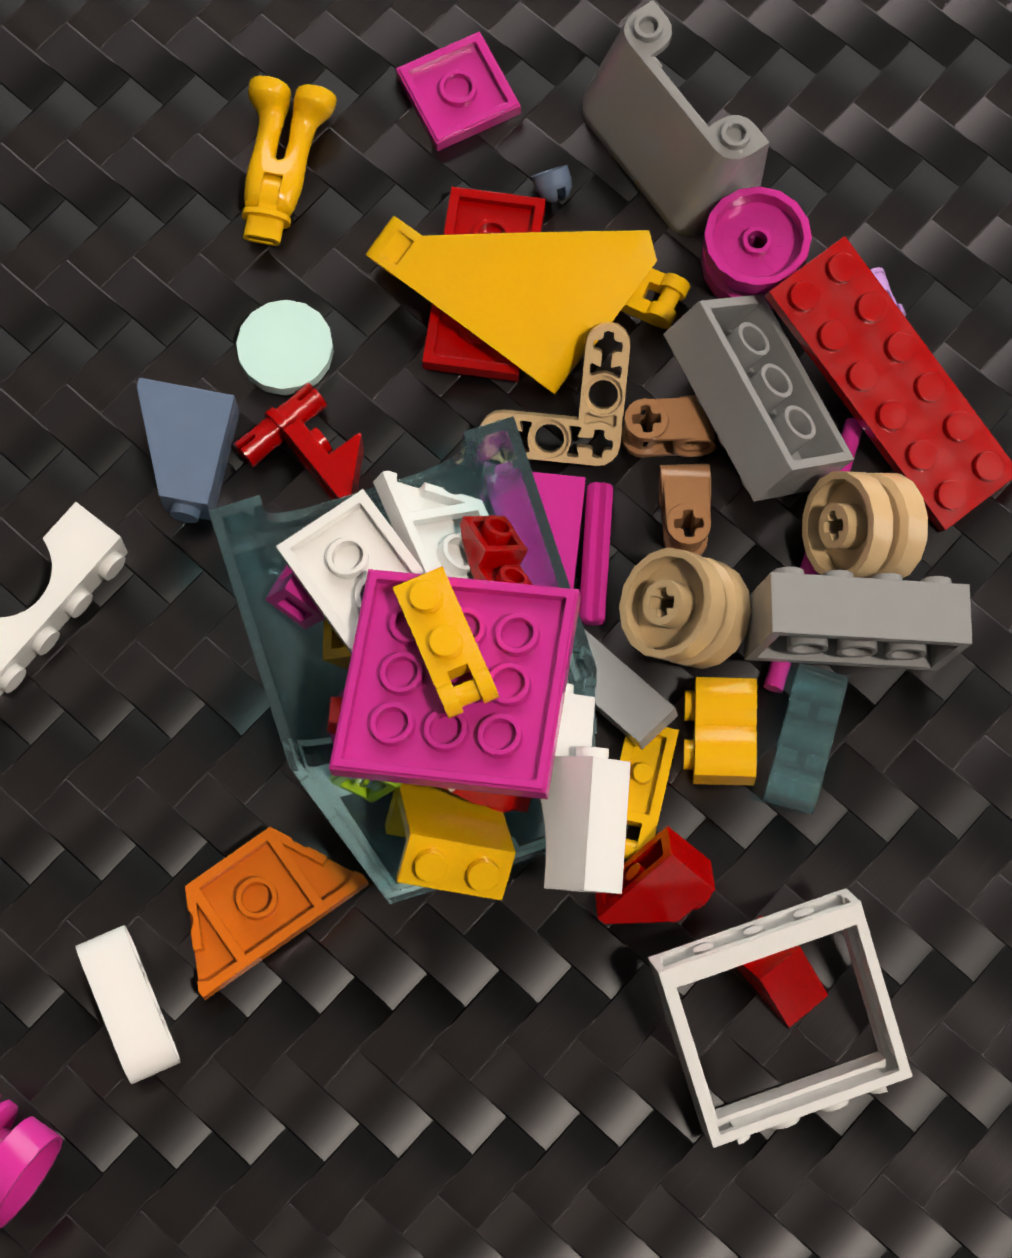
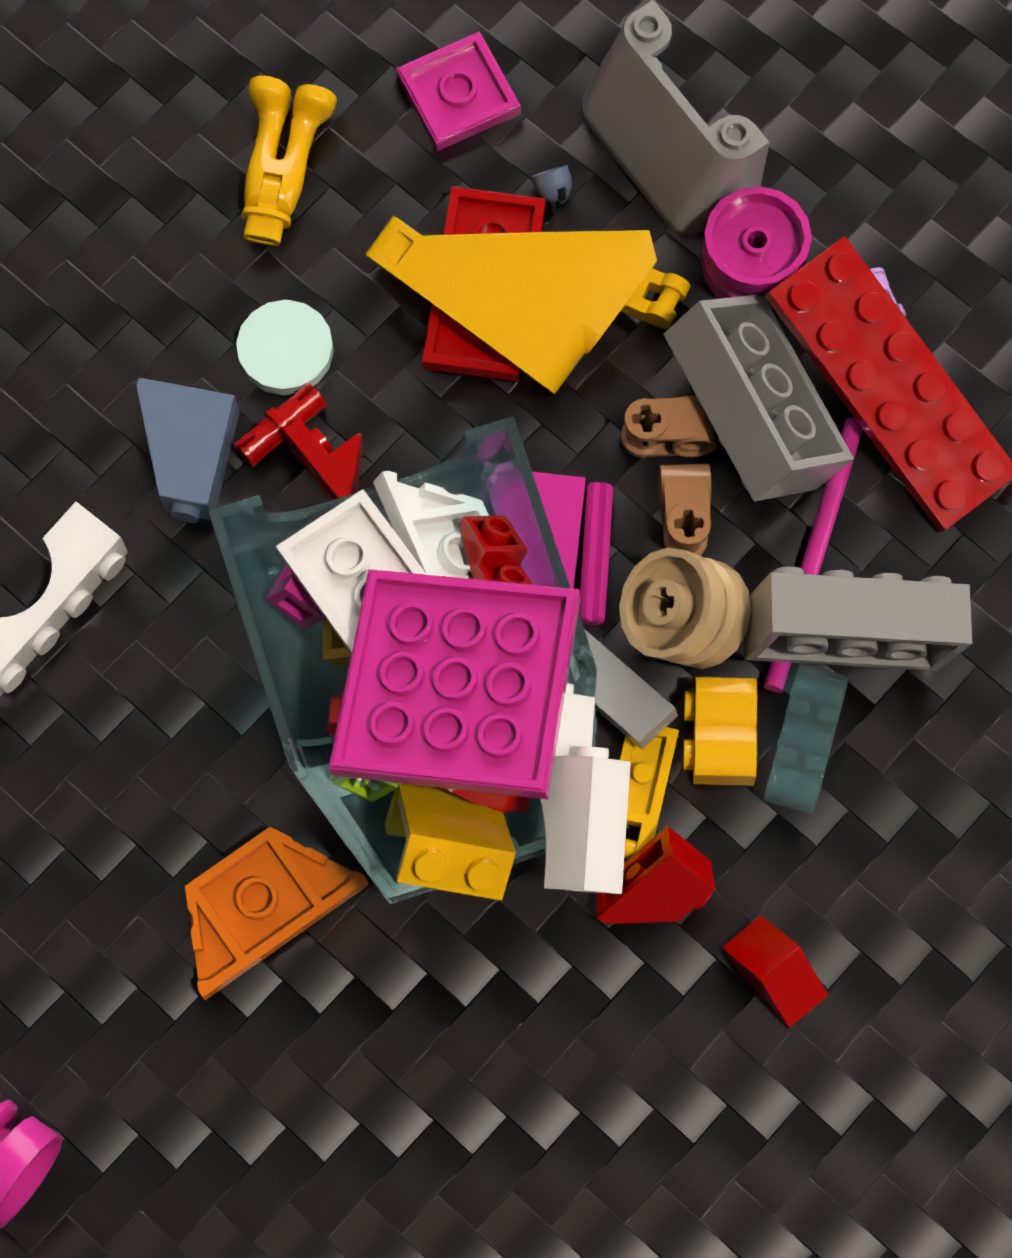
white beam [76,925,181,1084] -> none
yellow plate [393,566,500,719] -> none
tan beam [478,322,630,466] -> none
white window [648,888,912,1148] -> none
tan wheel [802,471,928,578] -> none

